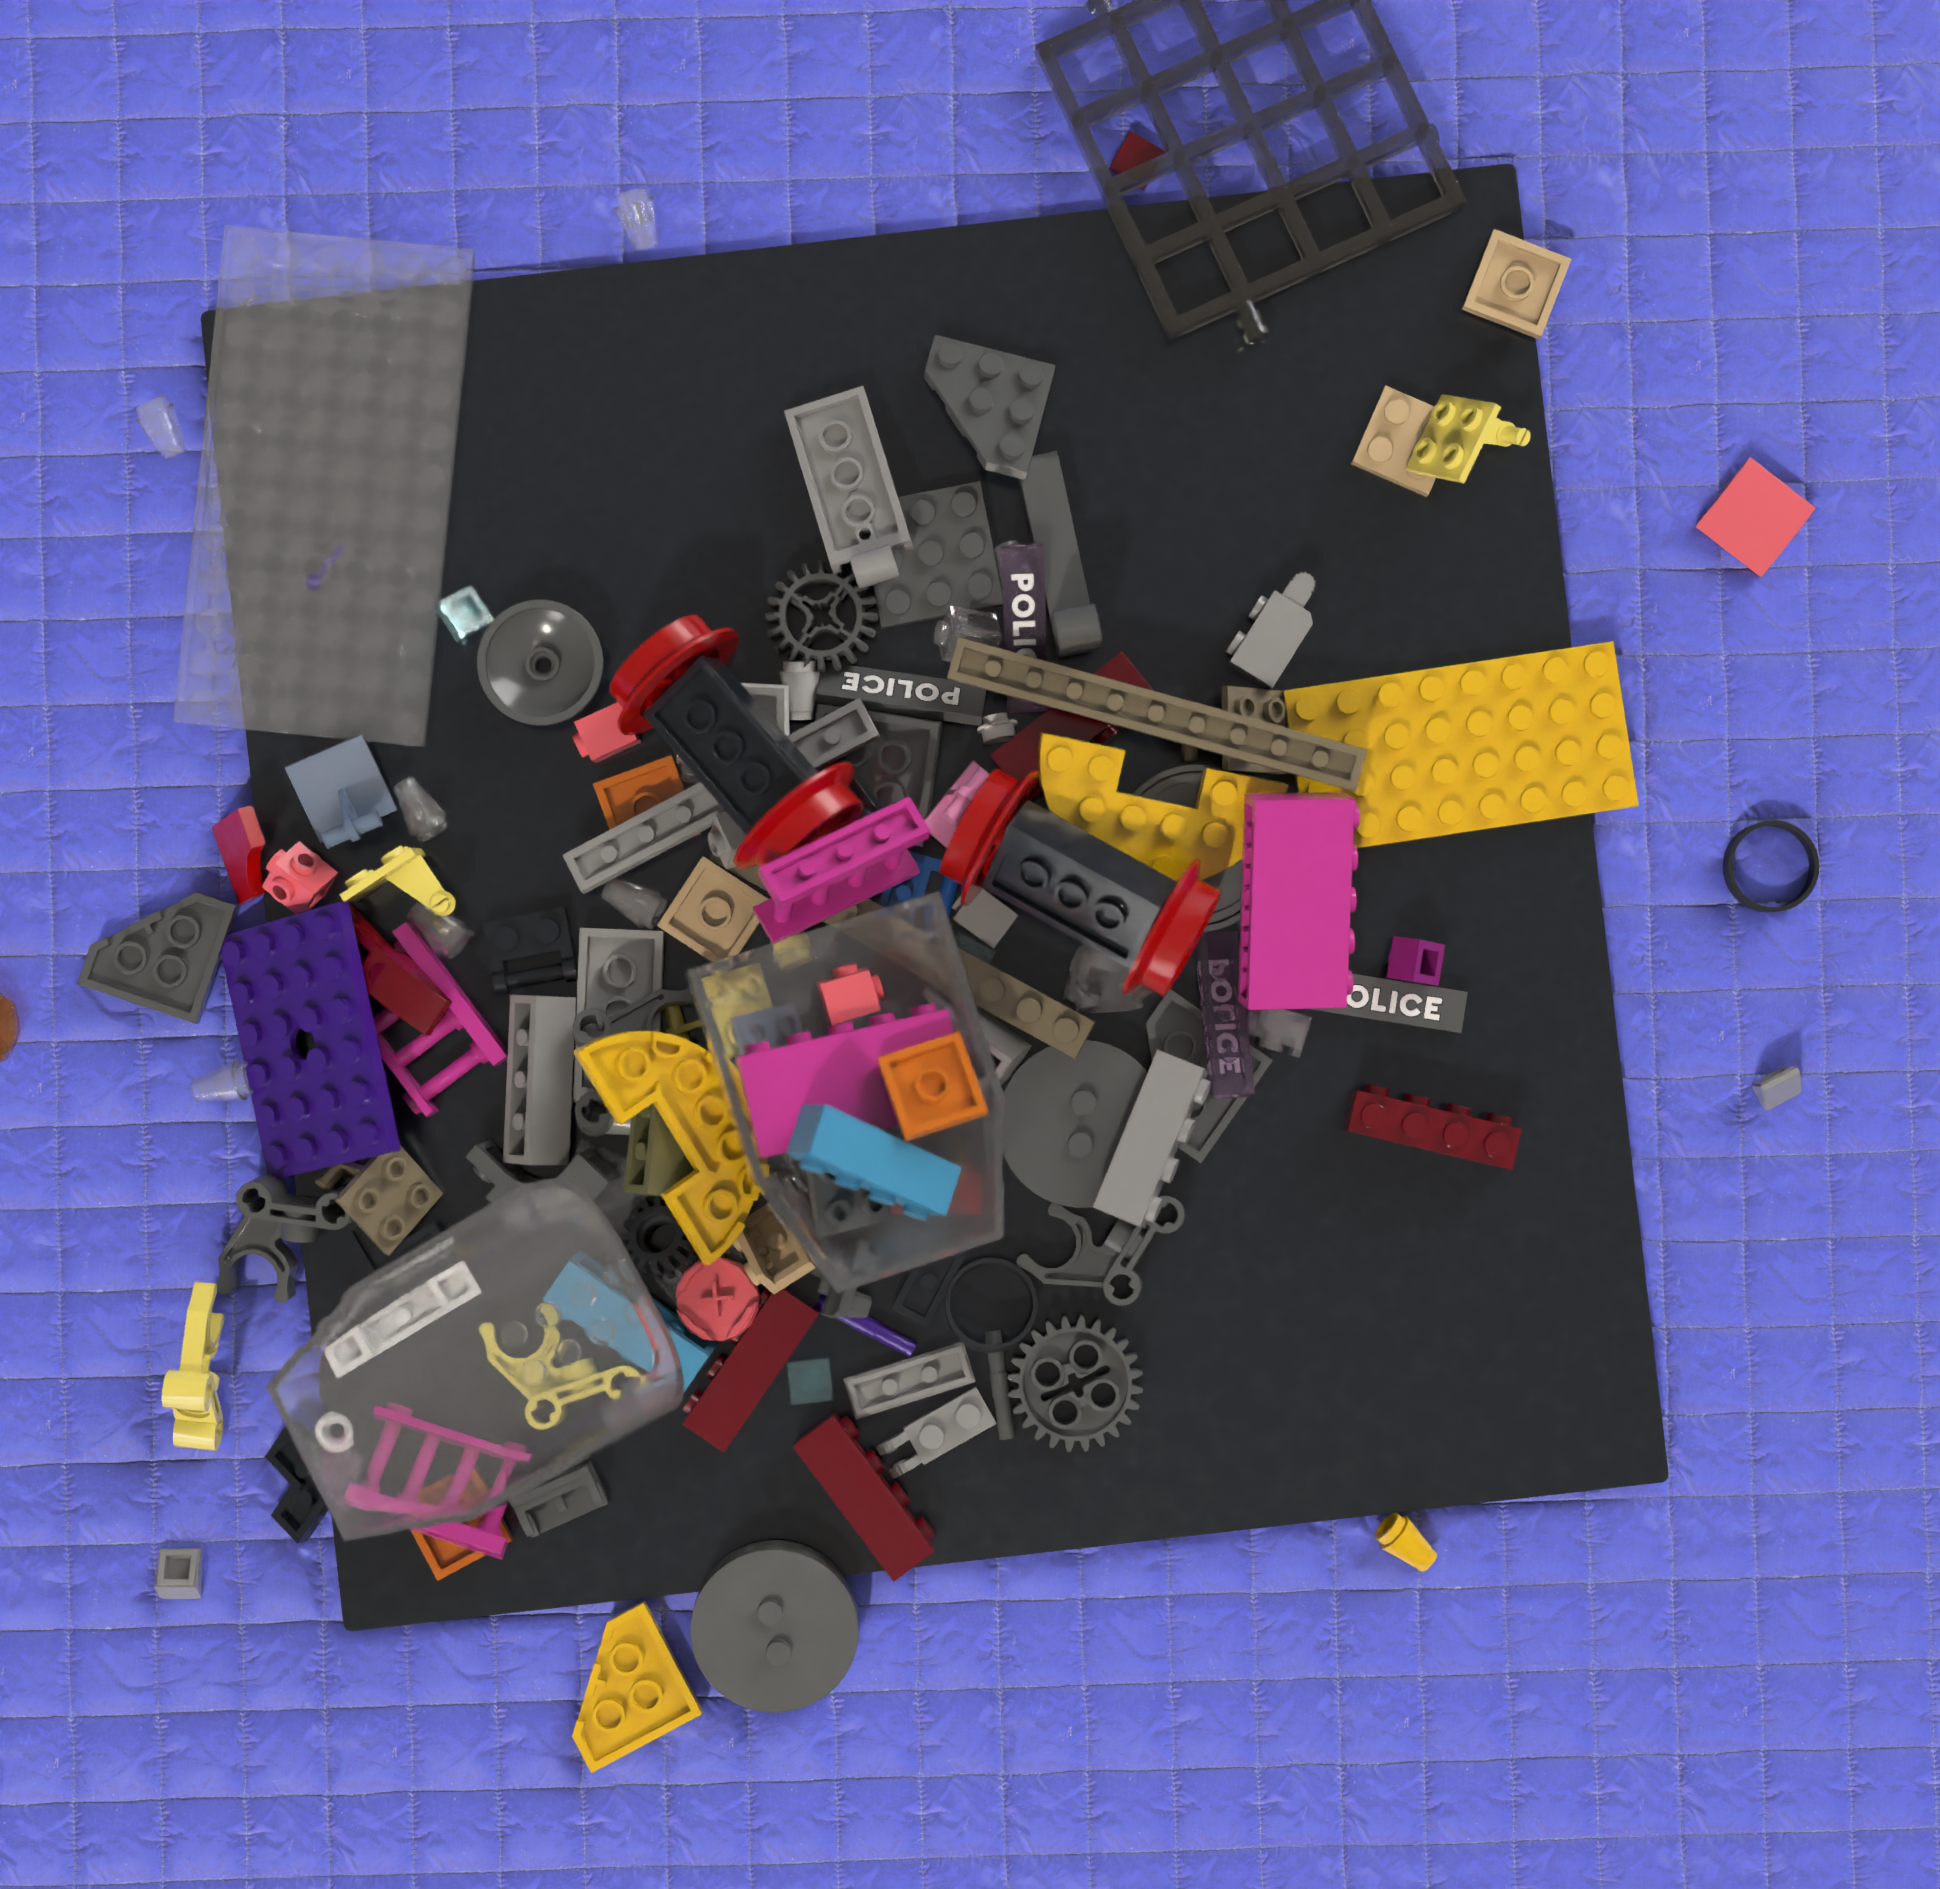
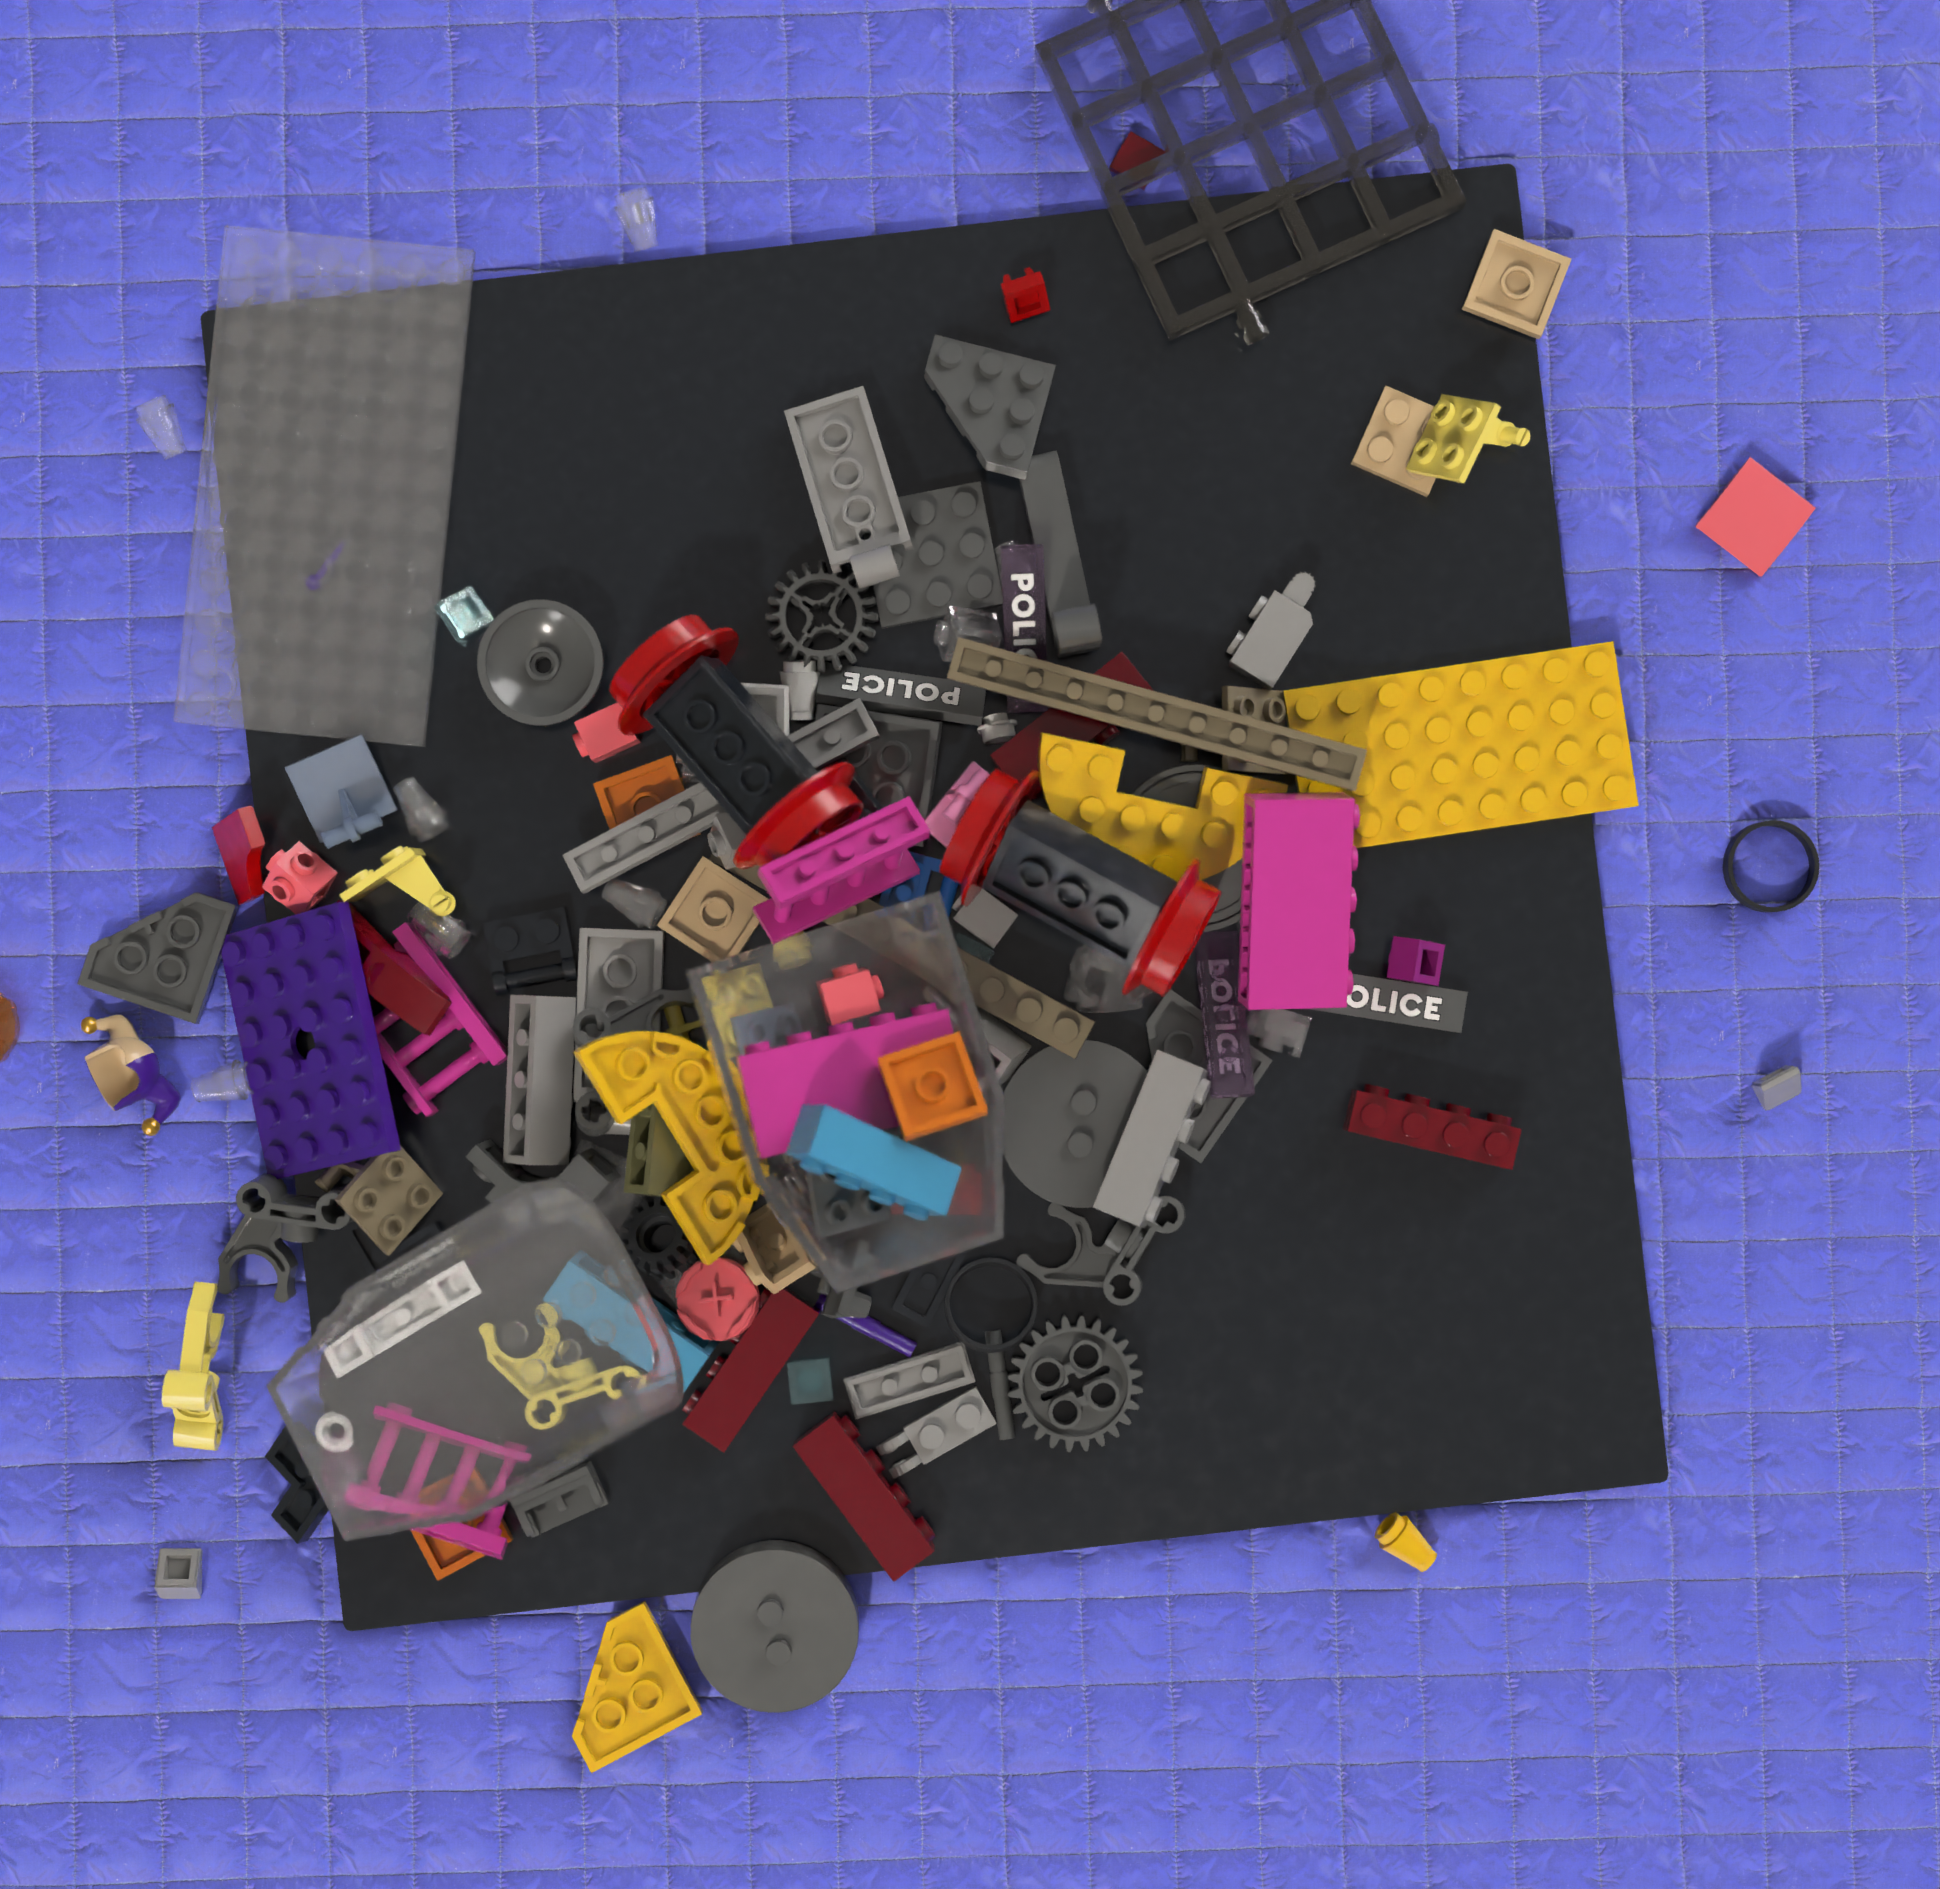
none -> piece [81,1015,181,1136]
none -> red tile [1001,267,1050,323]

